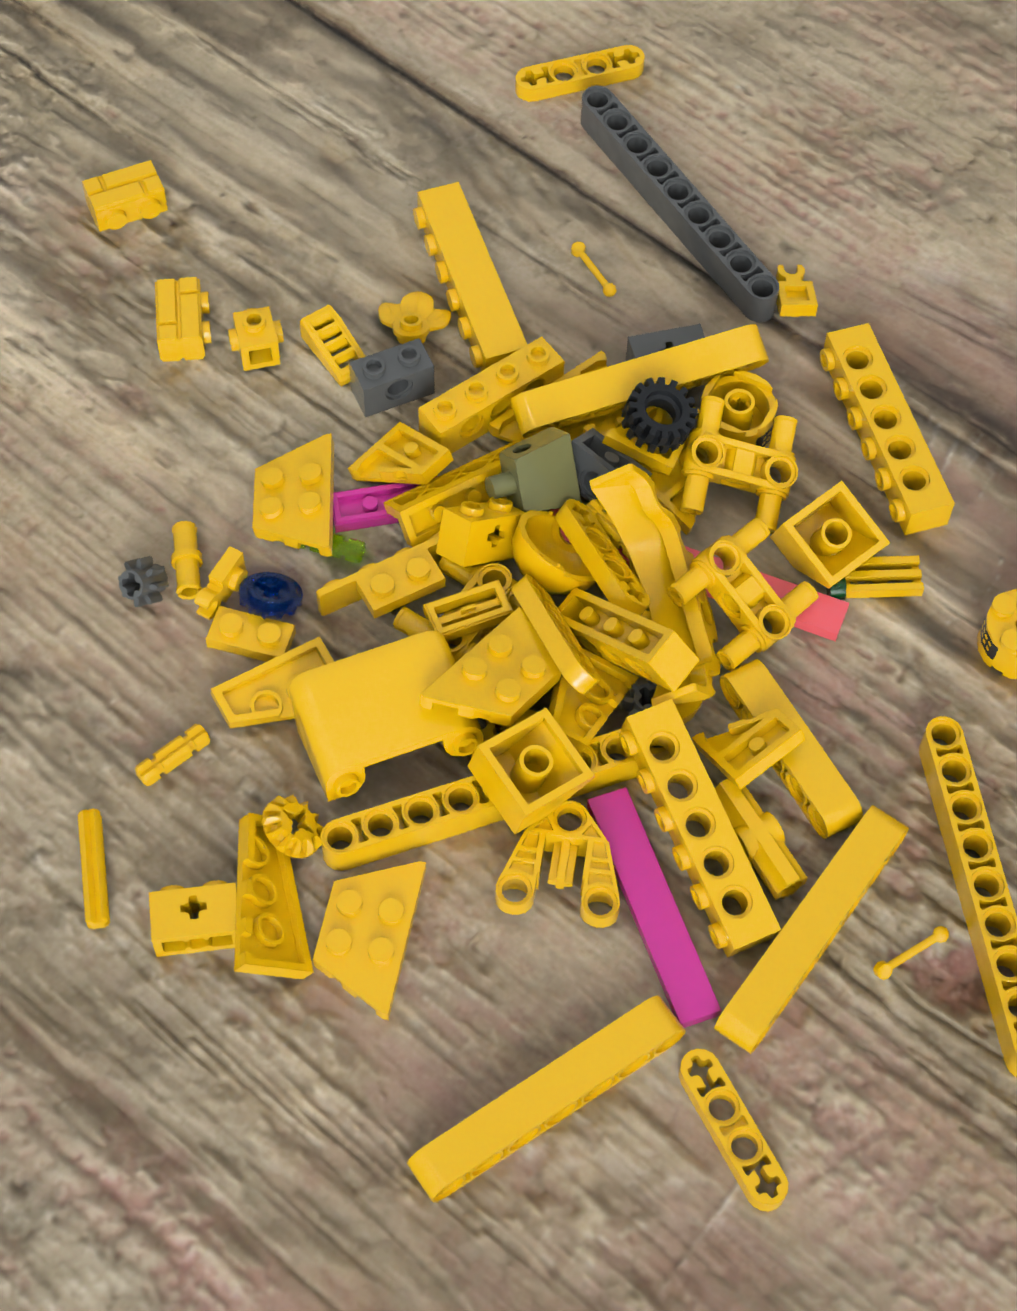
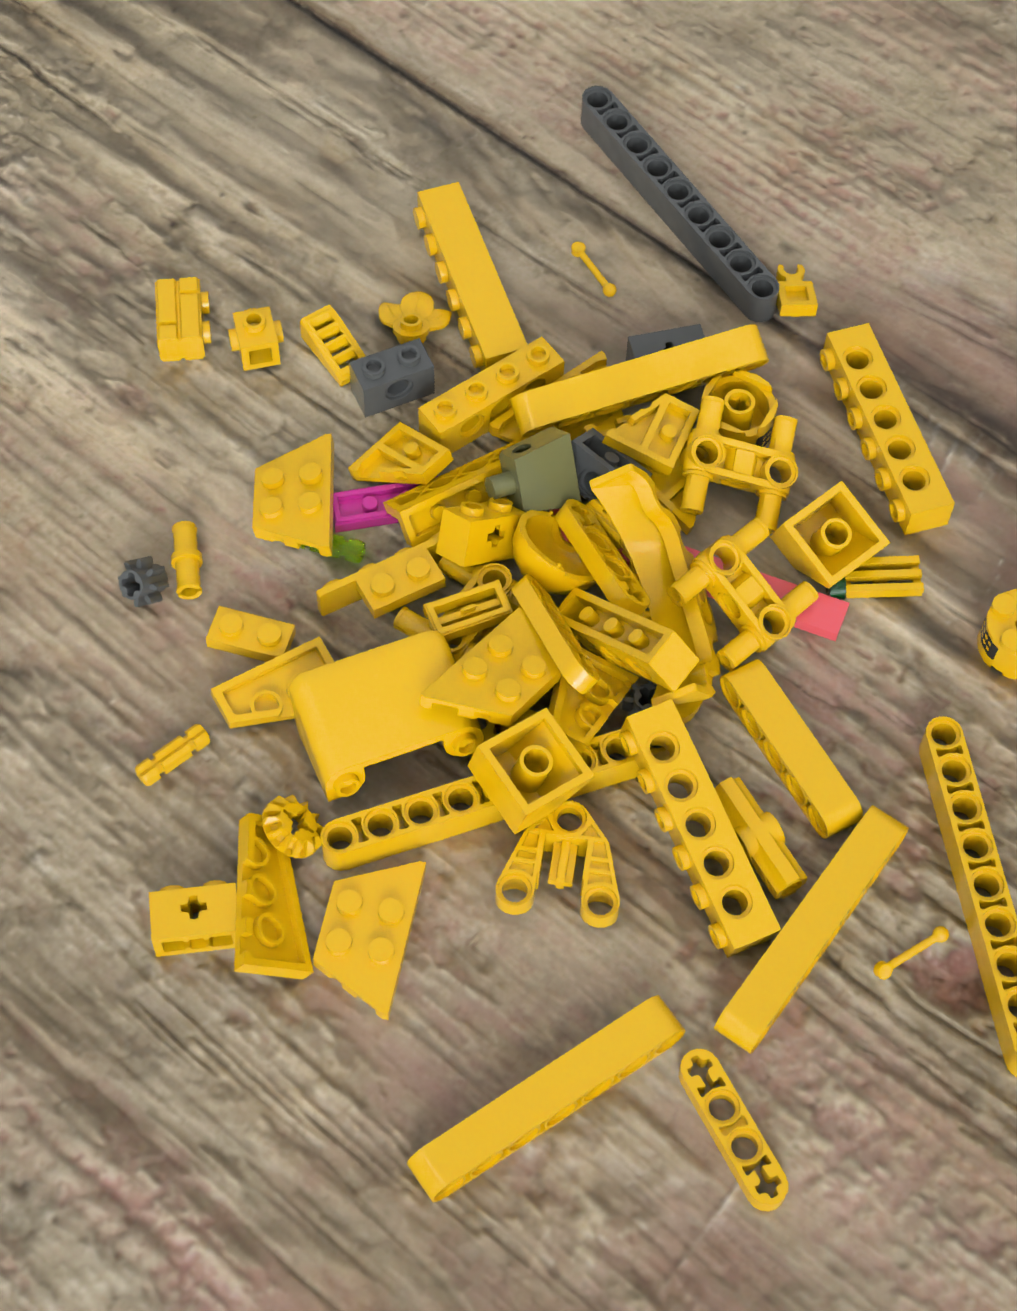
yellow axle [78,808,110,929] -> none
yellow brick [82,160,168,232] -> none
yellow plate [194,546,247,620] -> none
clear blue gear [239,572,303,620] -> none
yellow beam [515,45,645,102] -> none
dark pink tile [587,787,722,1028] -> none
black tyre [621,377,698,454] -> none
yellow wing [692,708,806,790] -> none

